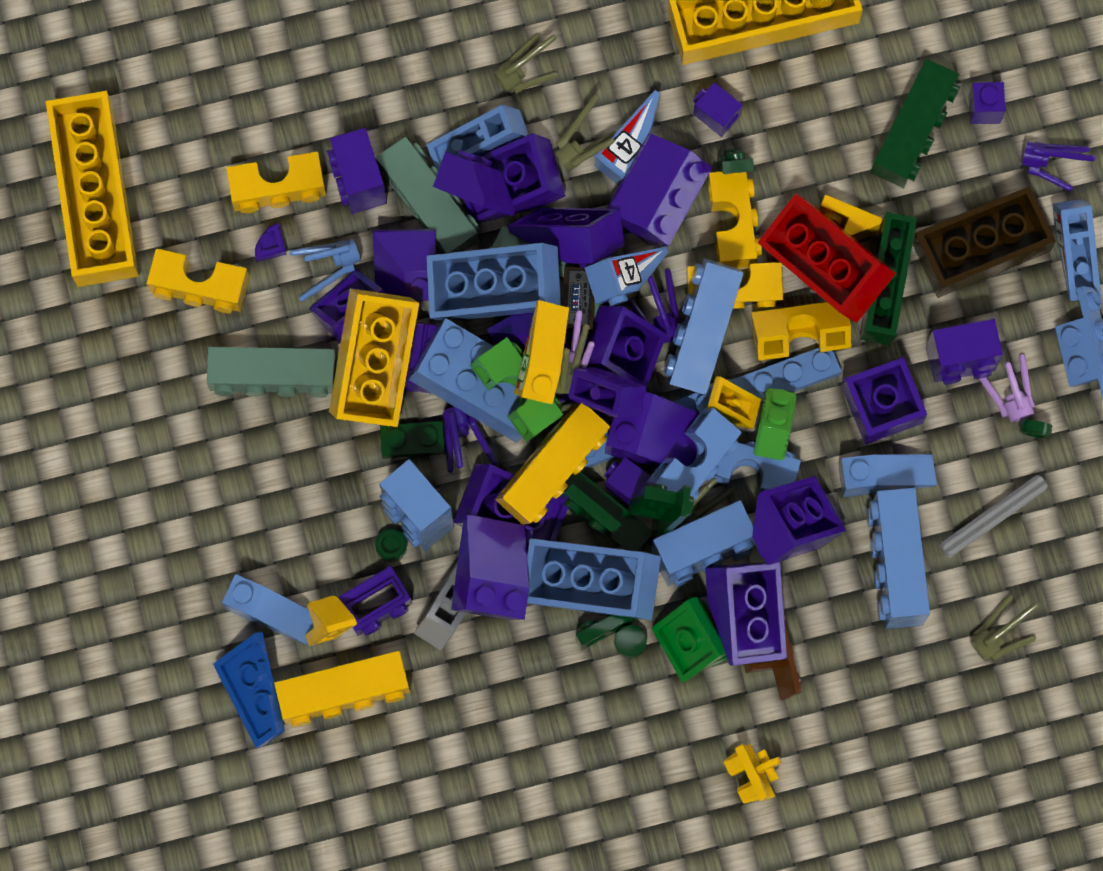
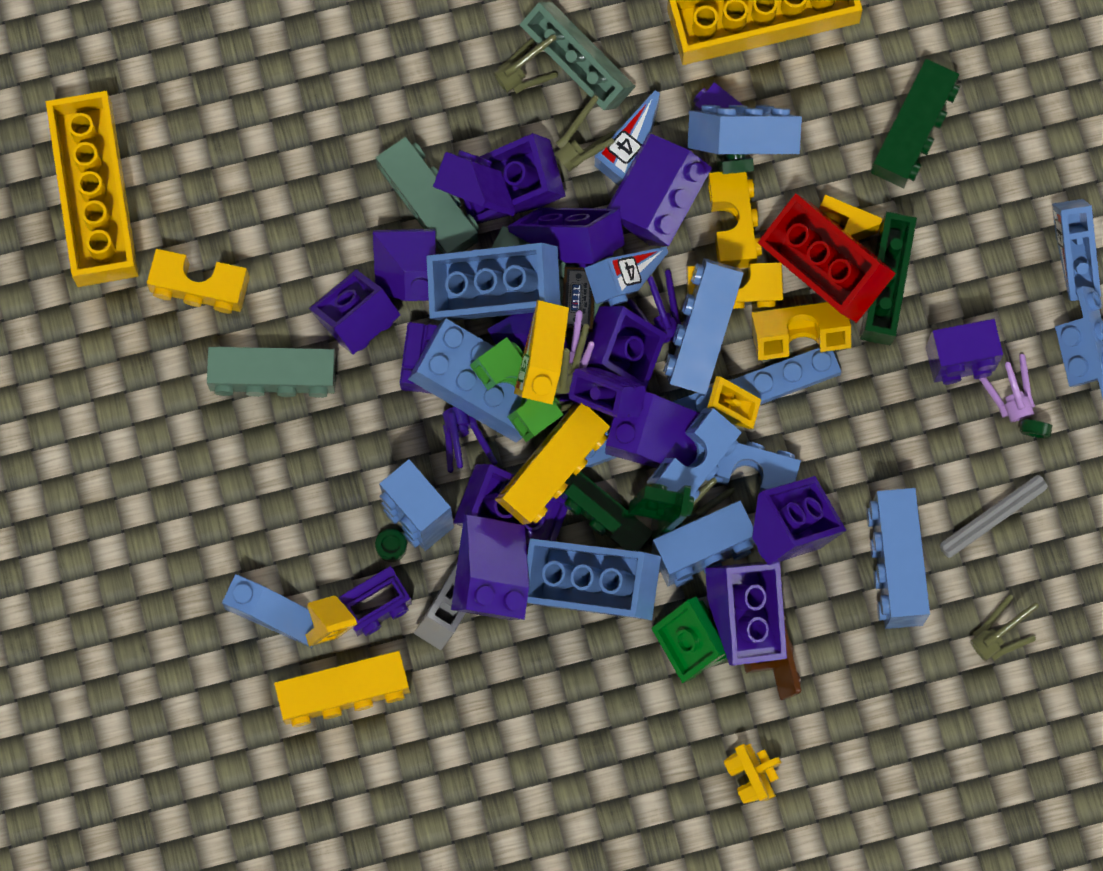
blue wing [213,632,285,748] -> none
yellow arch [226,151,326,213] -> none
dark purple tile [255,223,287,262] -> none
medium blue plant [290,238,361,302] -> none
dark purple brick [326,128,387,214] -> none
yellow brick [329,288,419,427] -> none
dark green plate [380,421,445,459] -> none
medium blue slope [427,104,529,171] -> none
dark green plate [575,615,638,651] -> none
dark purple brick [605,457,651,505] -> none
dark green tile [614,625,647,659] -> none
bright green brick [753,388,797,460] -> none
medium blue slope [838,454,937,497] -> none
dark purple brick [842,357,927,445] -> none
dark brown brick [912,186,1056,298] -> none
dark purple brick [968,82,1006,124] -> none
dark purple plant [1022,141,1096,191] -> none
none -> sand green brick [519,2,636,110]
none -> medium blue brick [688,105,802,154]

